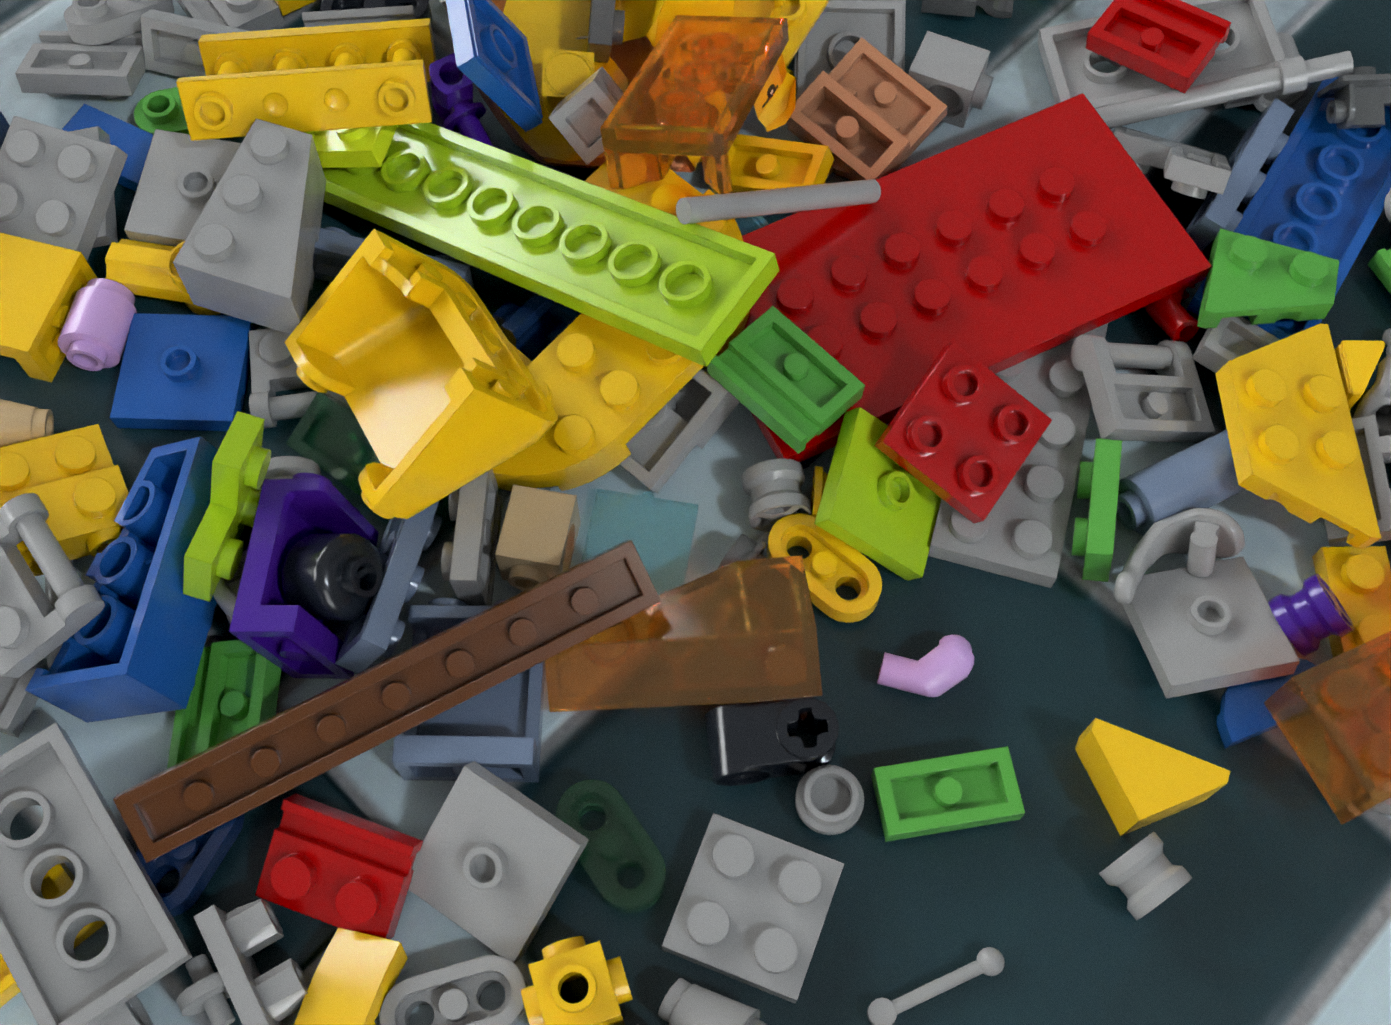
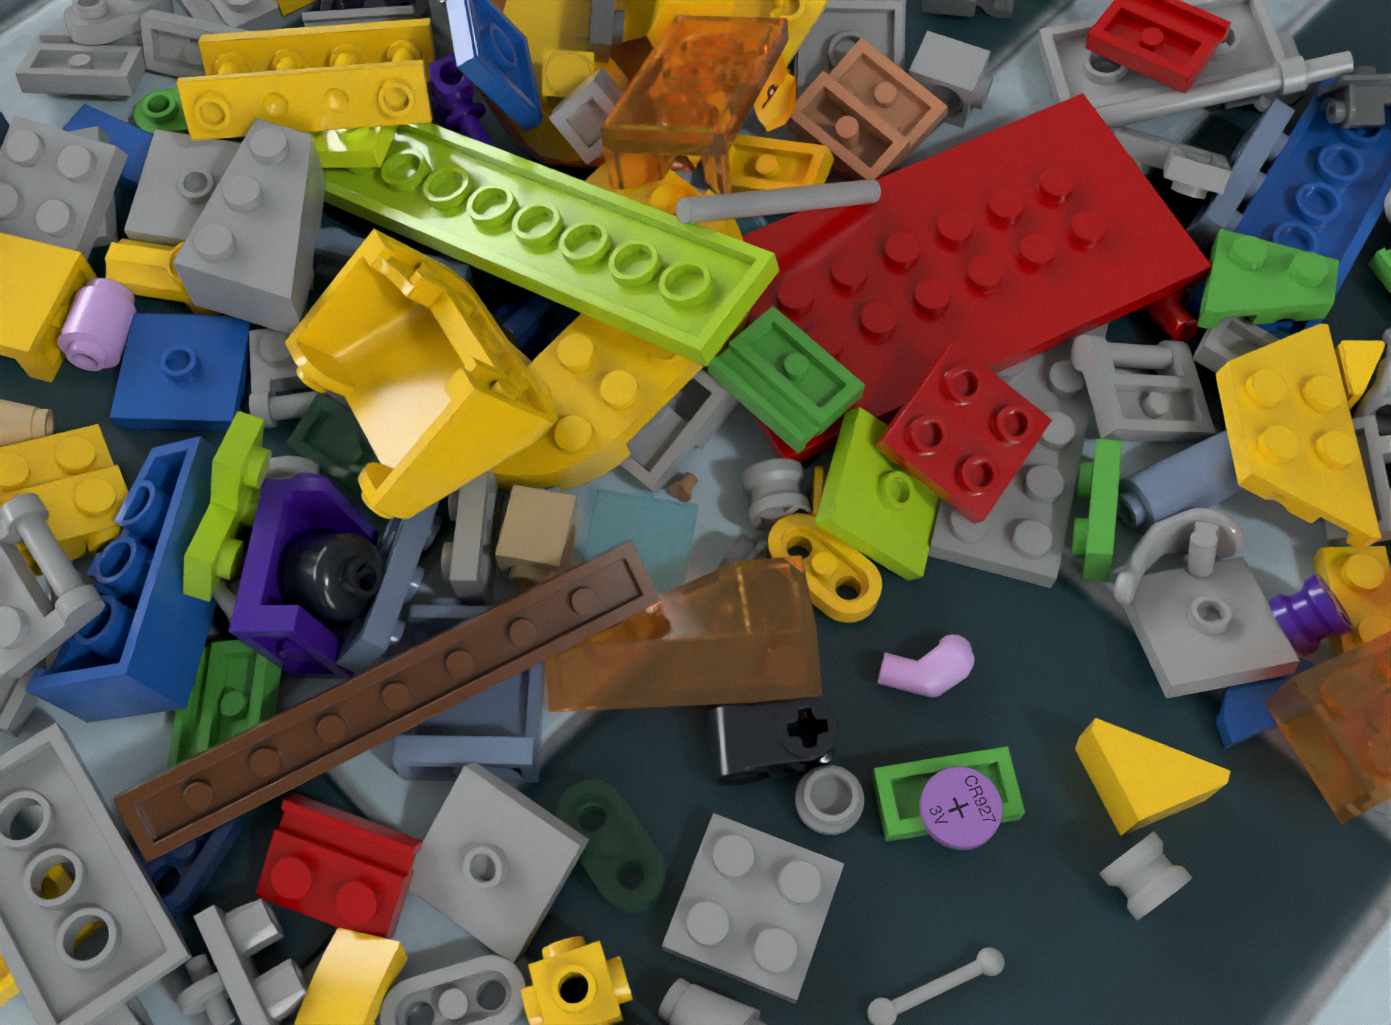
none -> medium nougat piece [668,472,698,503]
none -> medium lavender piece [919,767,1002,850]

